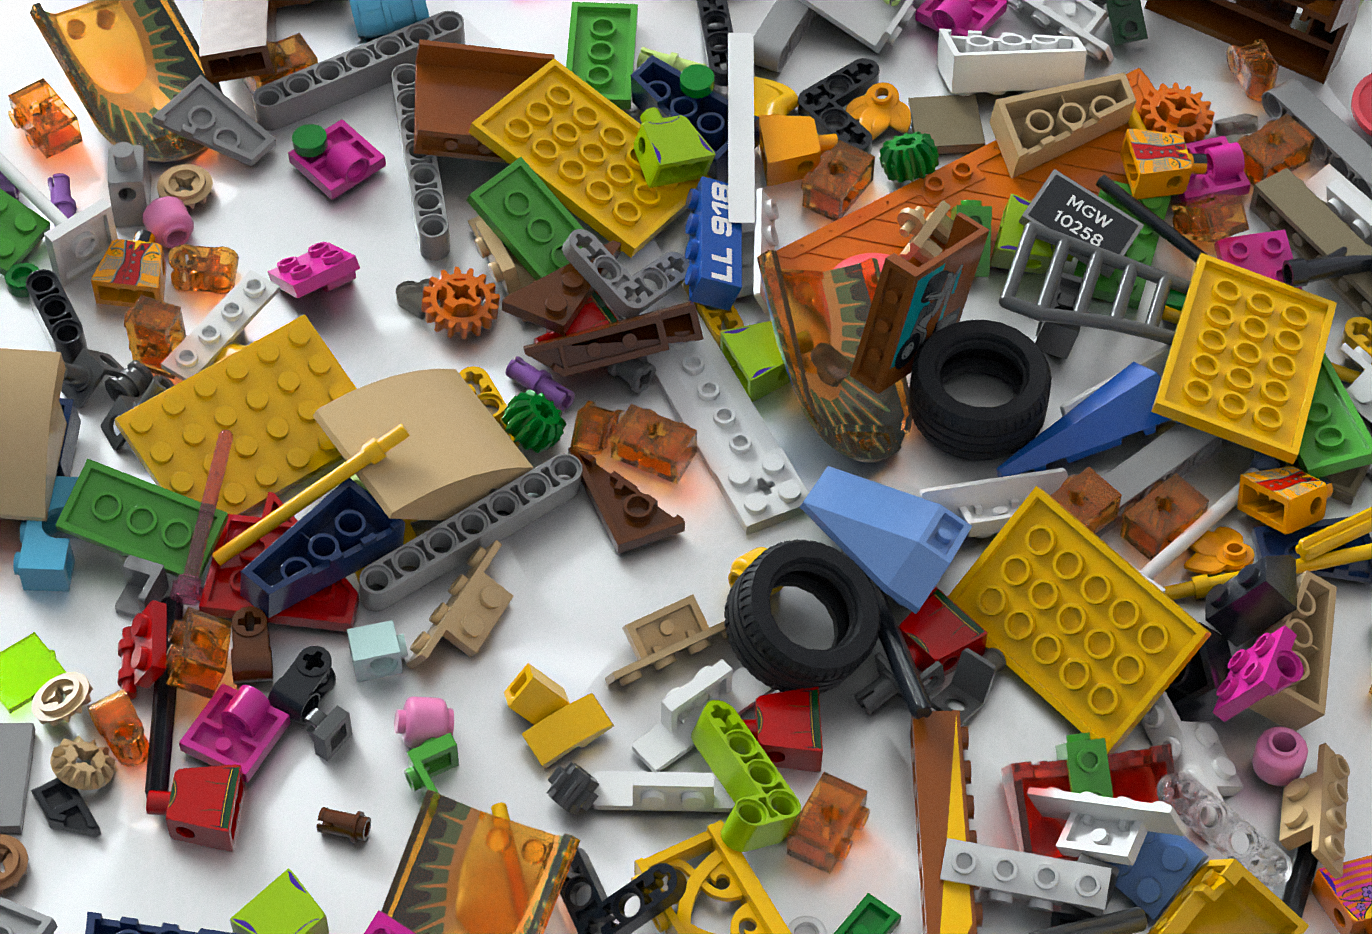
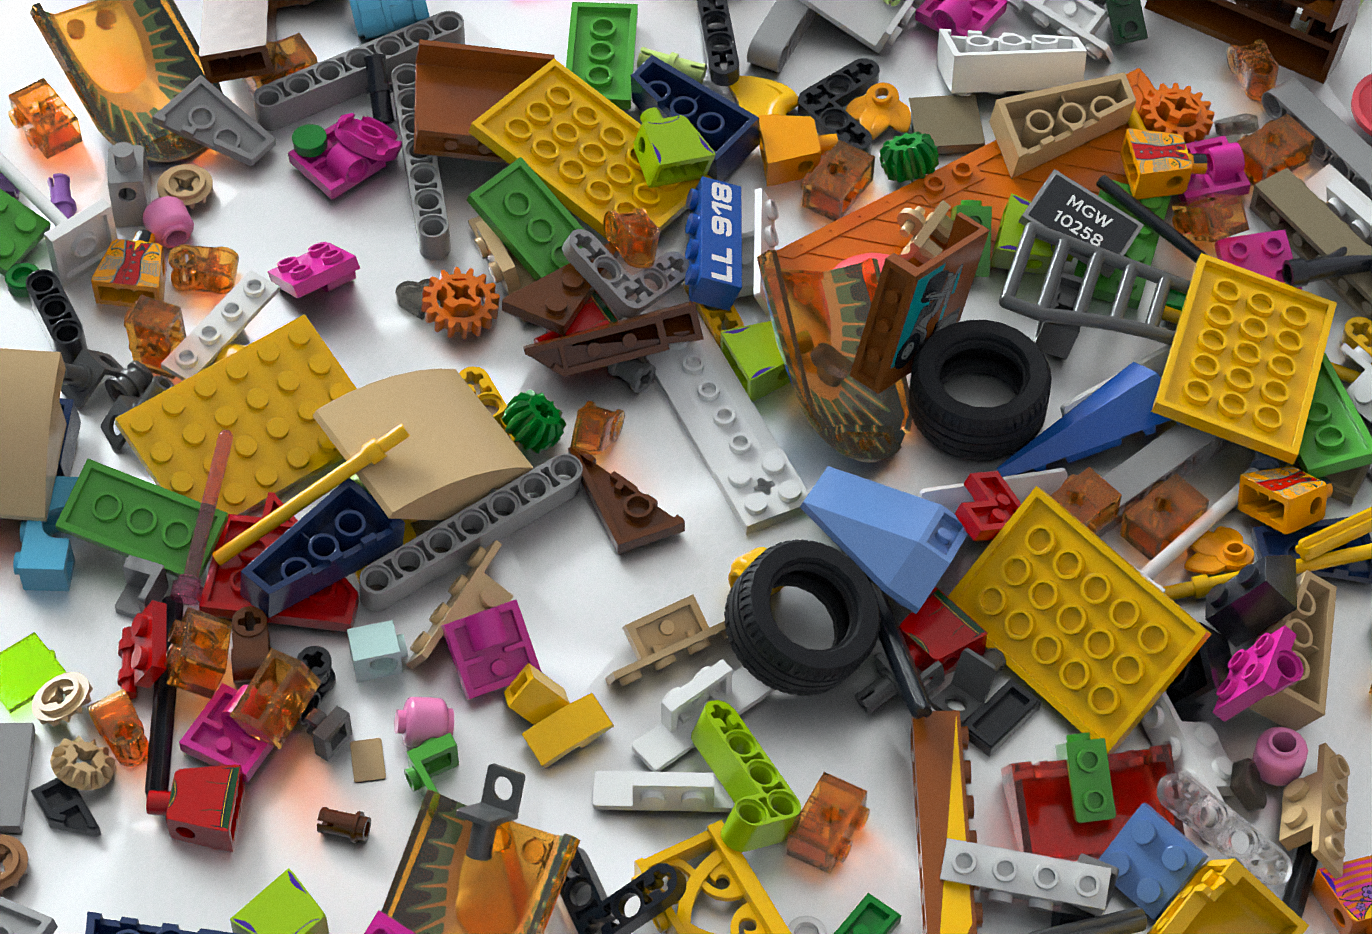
medium lavender pin [505,356,575,412] -> none
dark grey gear [546,761,599,815] -> none
clear orange brick [611,404,697,484] -> none
green tile [680,64,714,98] -> none
white sticker [728,33,755,223] -> none
red torso [742,687,823,772] -> none
white bracket [1027,787,1187,866] -> none
none -> clear orange brick [230,648,321,749]
none -> dark pink tile [334,113,402,161]
none -> tan sticker [350,738,386,782]
none -> black pin [364,54,395,125]
none -> dark pink plate [441,599,542,700]
none -> dark grey bracket [455,763,525,861]
none -> clear orange piece [603,207,661,268]
none -> red plate [954,471,1021,541]
none -> black tile [961,678,1041,757]
none -> clear smoke tile [1230,758,1267,813]

